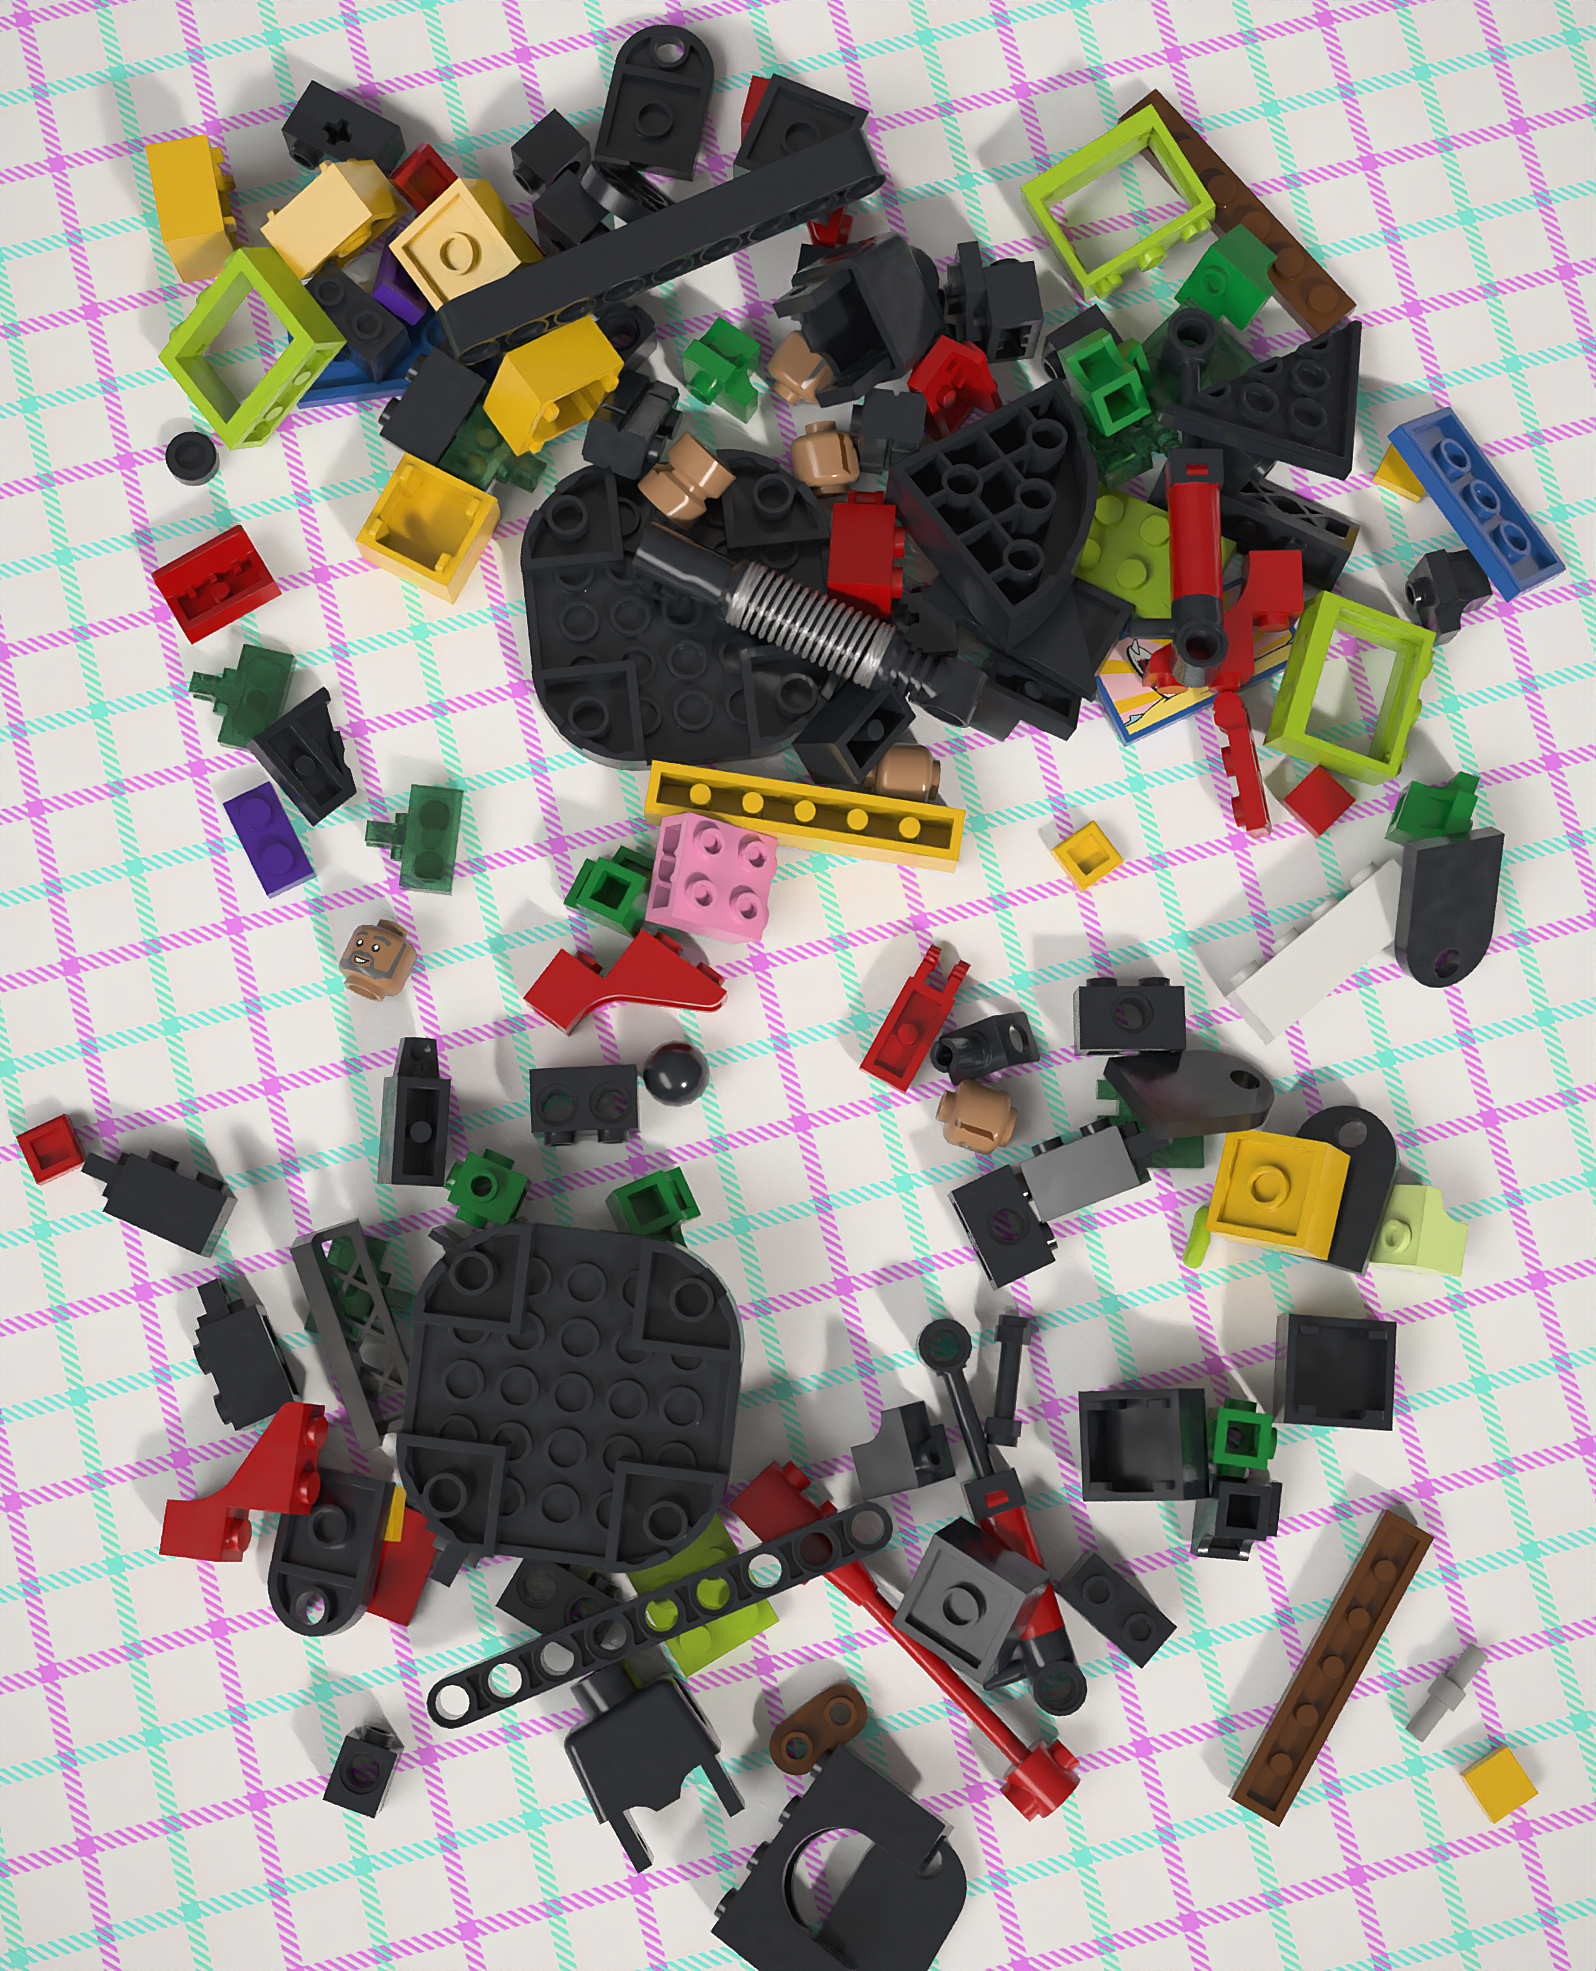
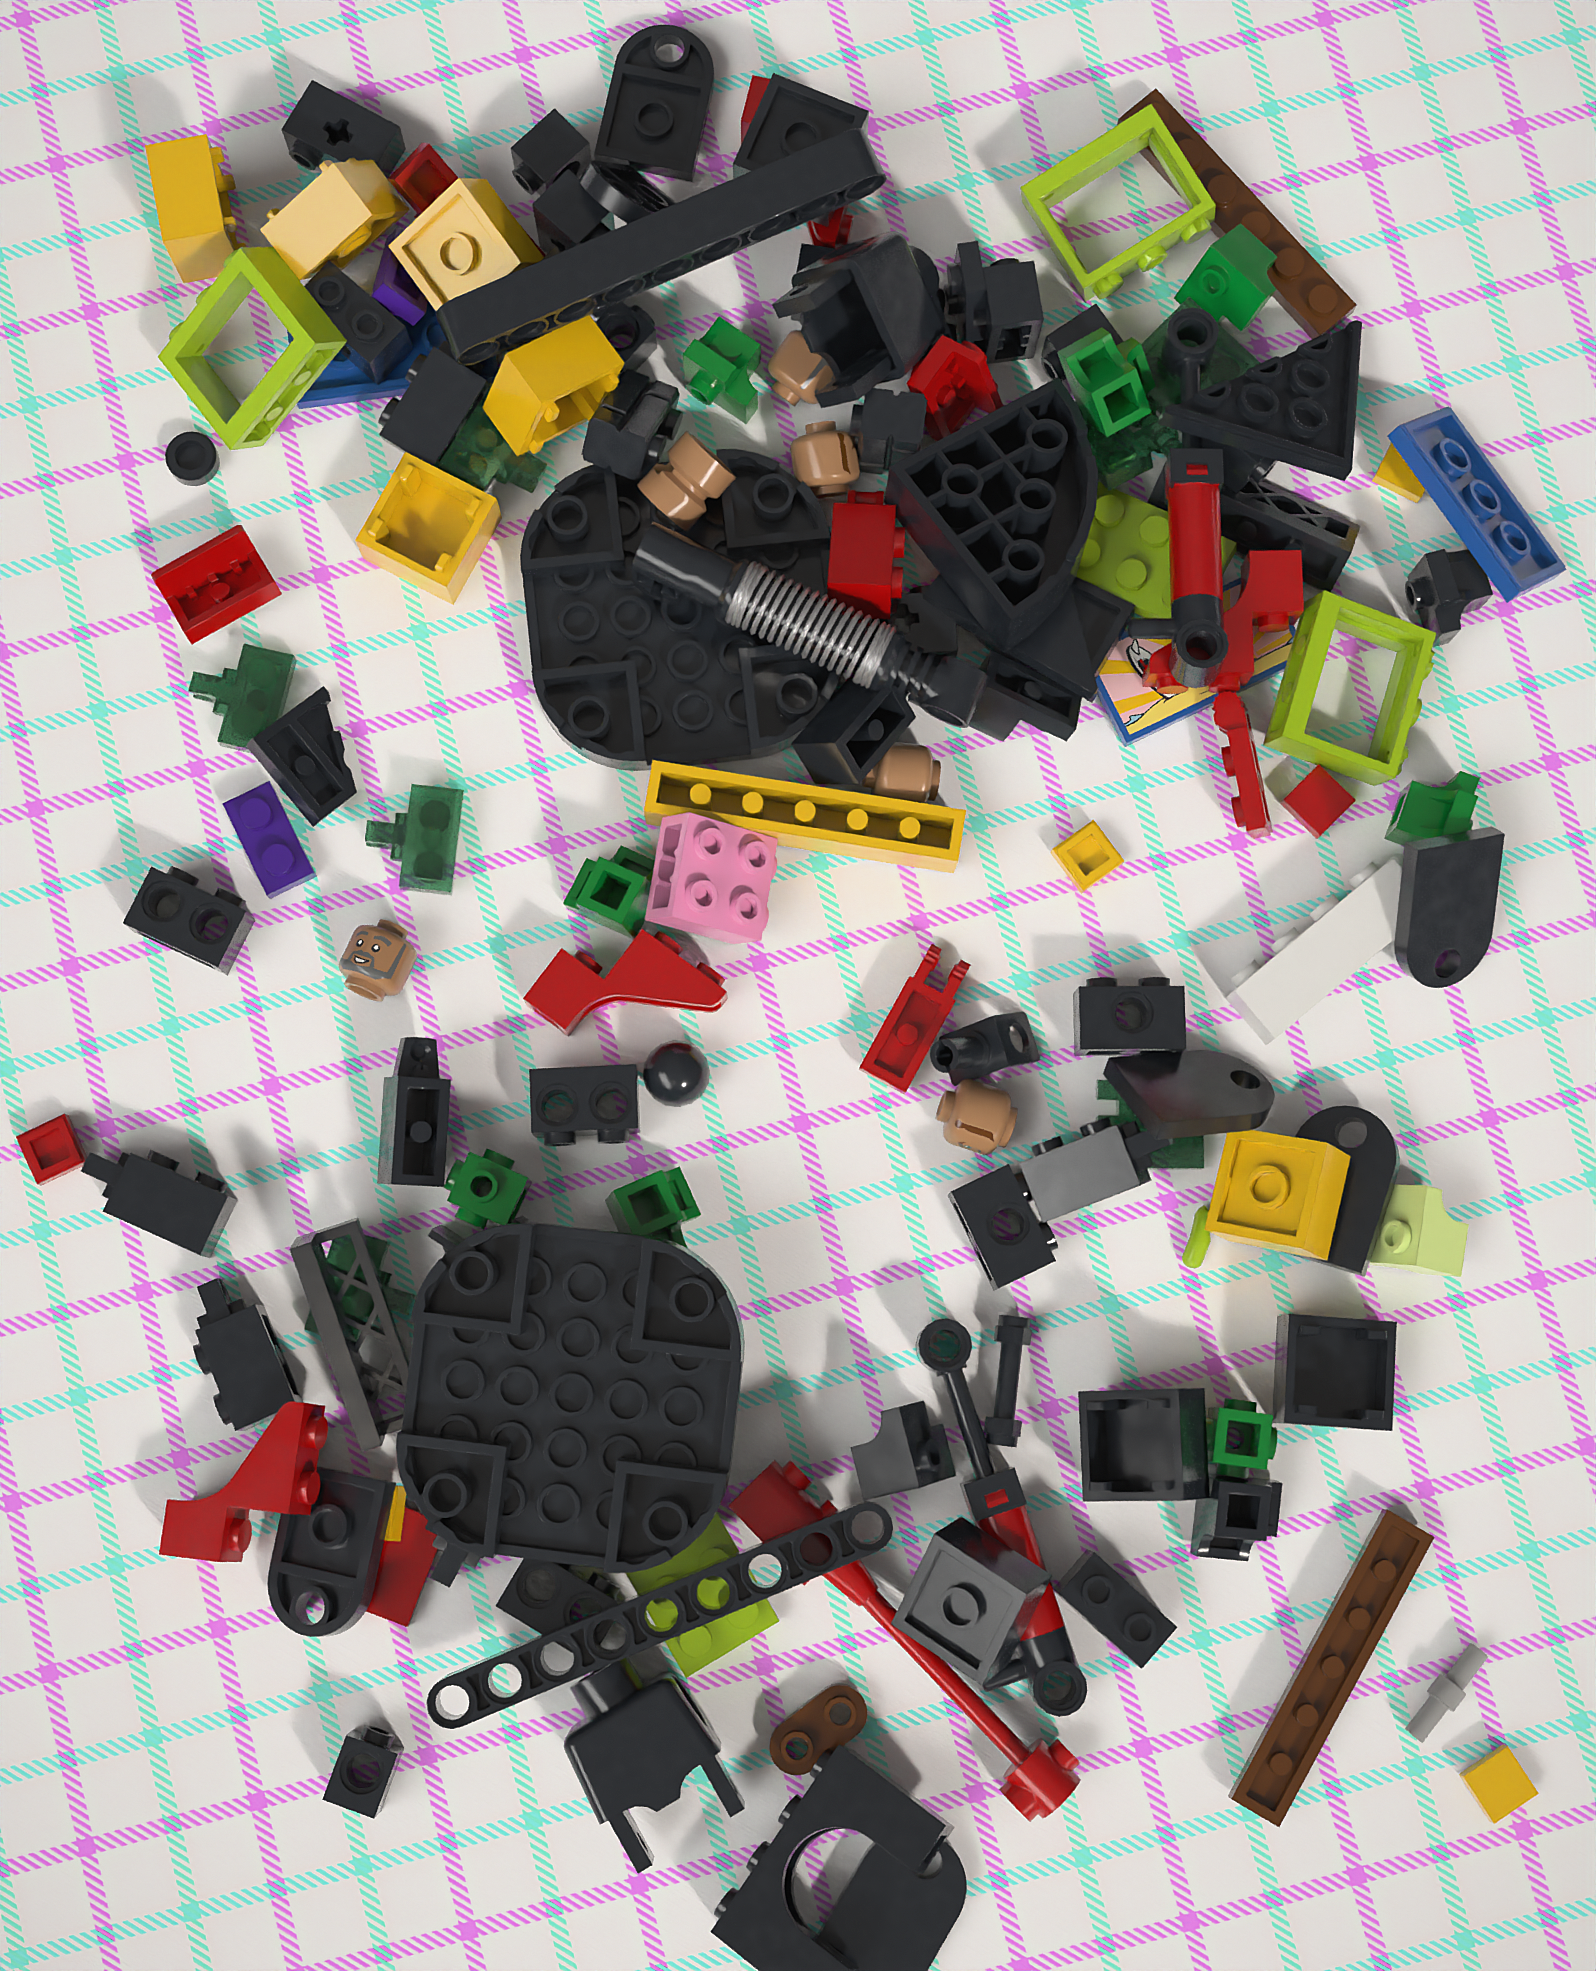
none -> black brick [123,866,255,976]

